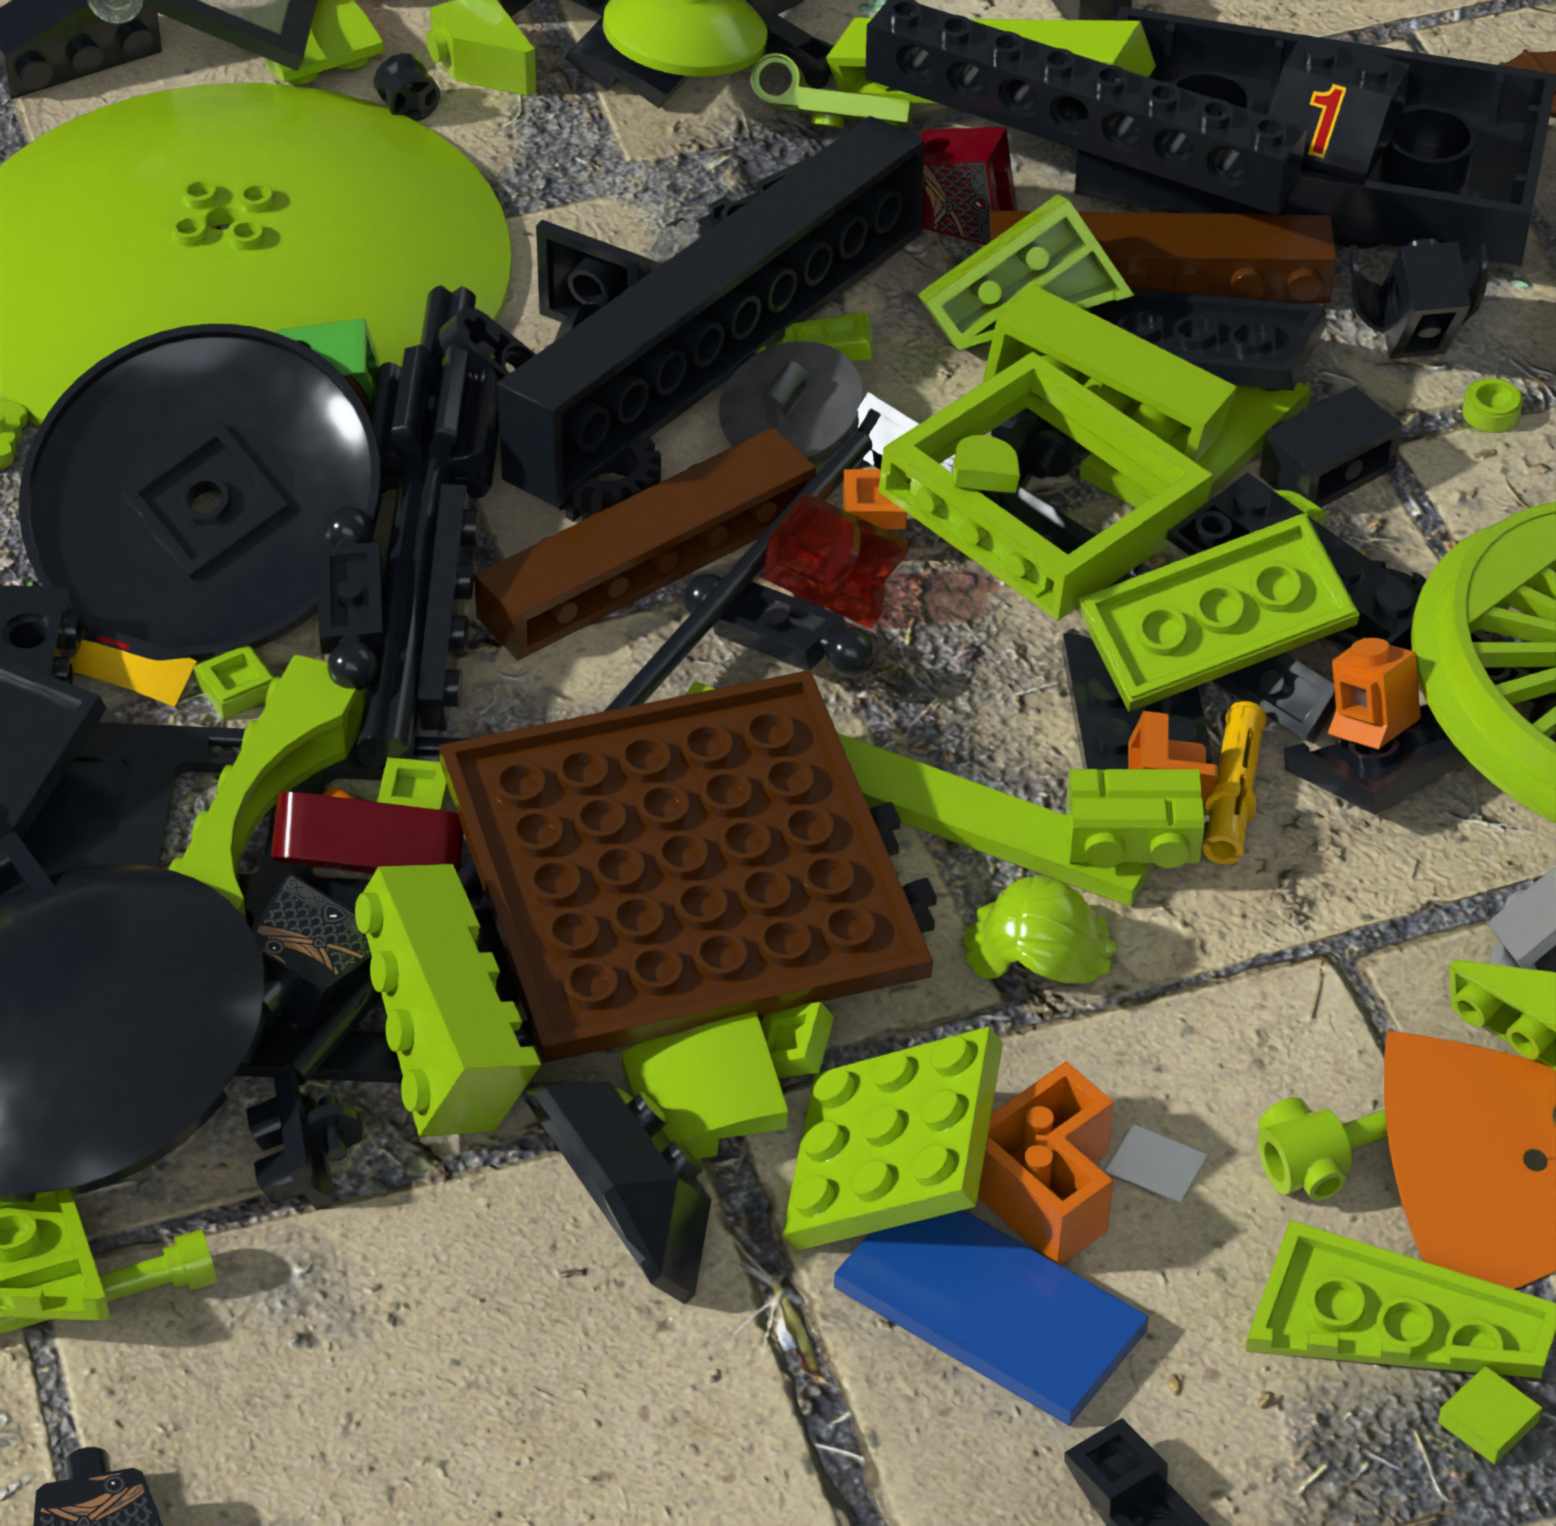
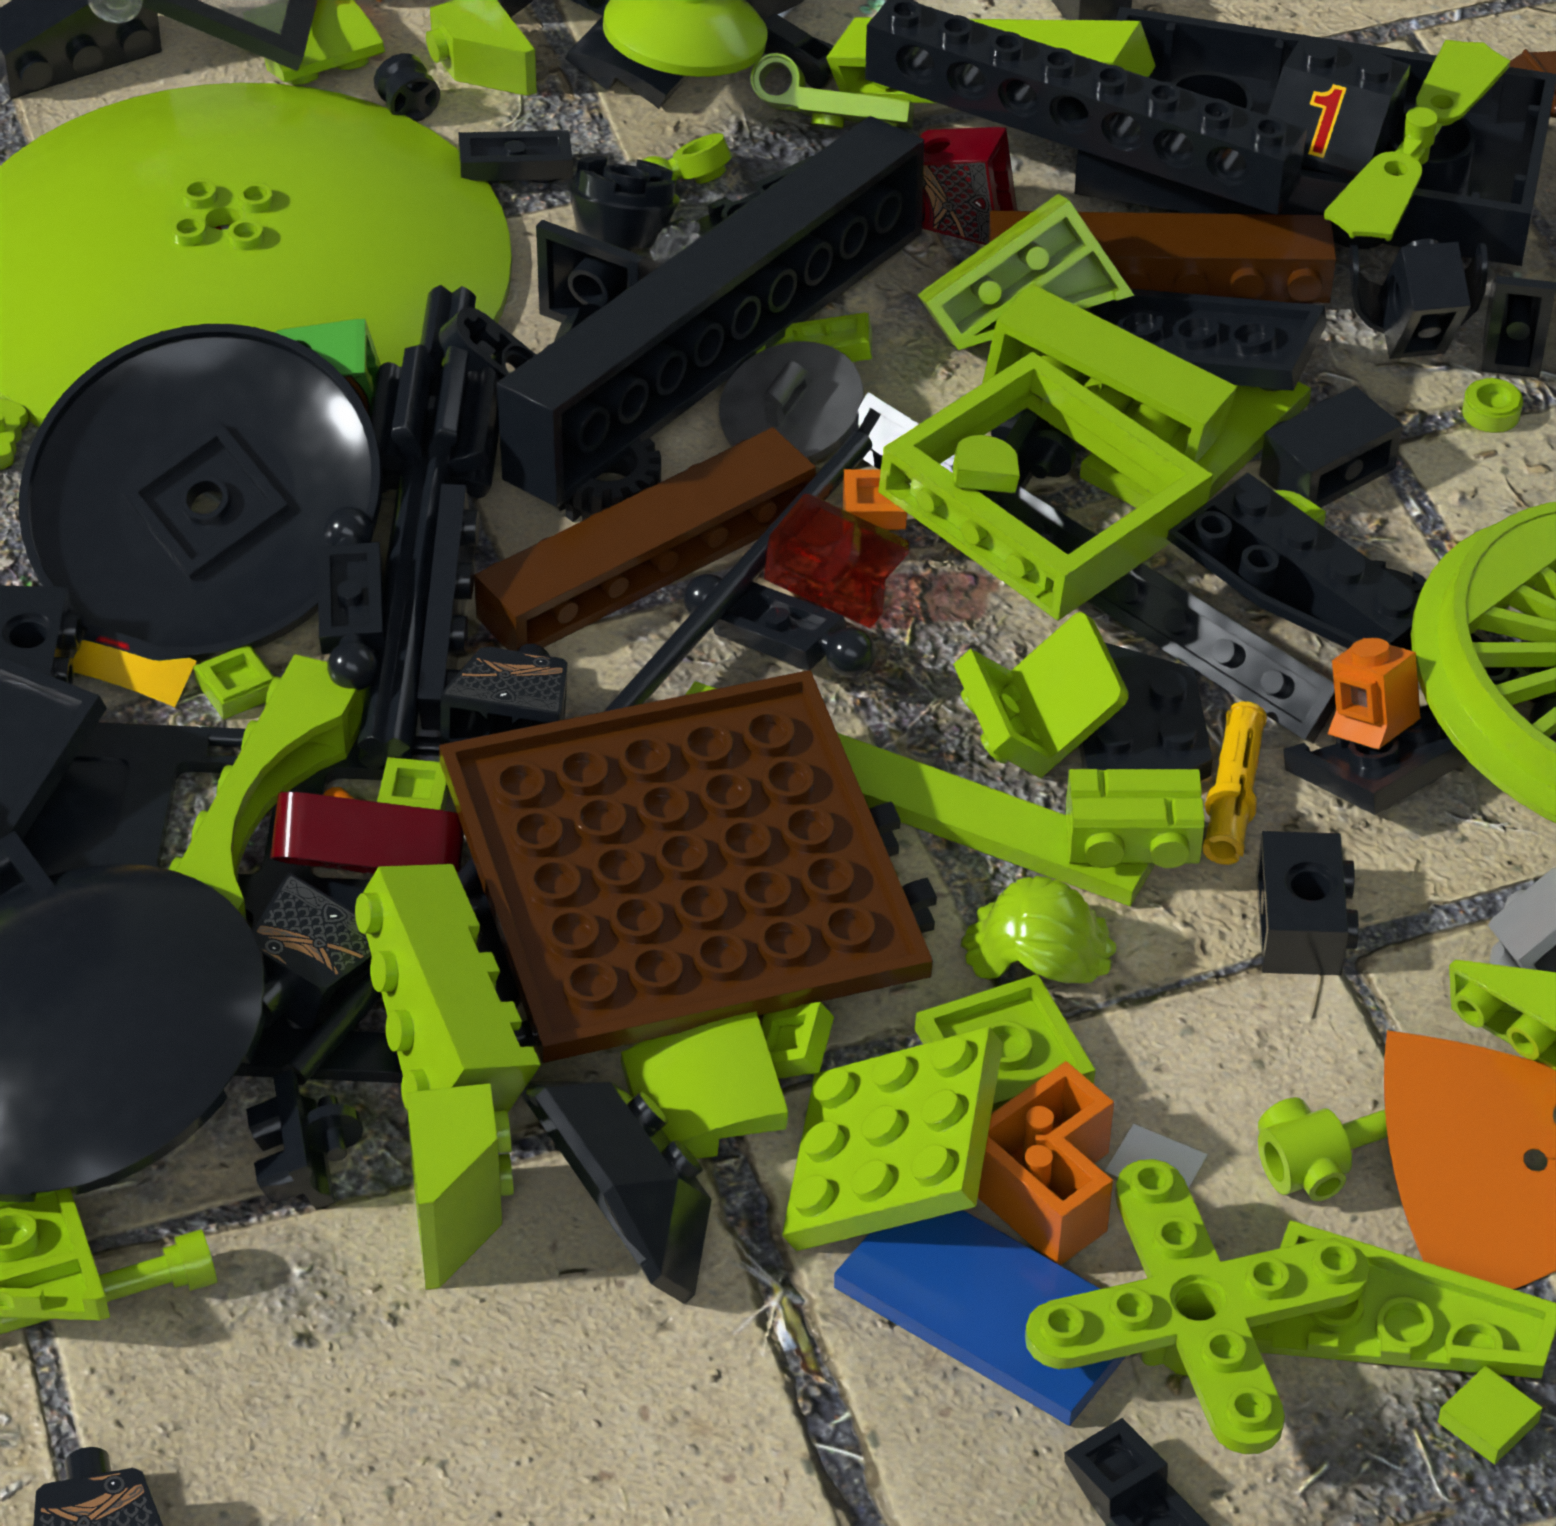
lime tile [1077,512,1360,712] -> none
orange panel [1128,711,1218,805] -> none
none -> lime slope [406,1083,514,1290]
none -> black torso [440,644,568,745]
none -> black plate [458,130,573,184]
none -> black cone [567,156,680,251]
none -> lime plate [642,133,732,185]
none -> lime plate [915,974,1096,1113]
none -> lime bracket [953,612,1129,778]
none -> lime piece [1025,1159,1370,1454]
none -> black brick [1256,831,1359,975]
none -> lime piece [1324,40,1510,241]
none -> black slope [1481,276,1556,378]

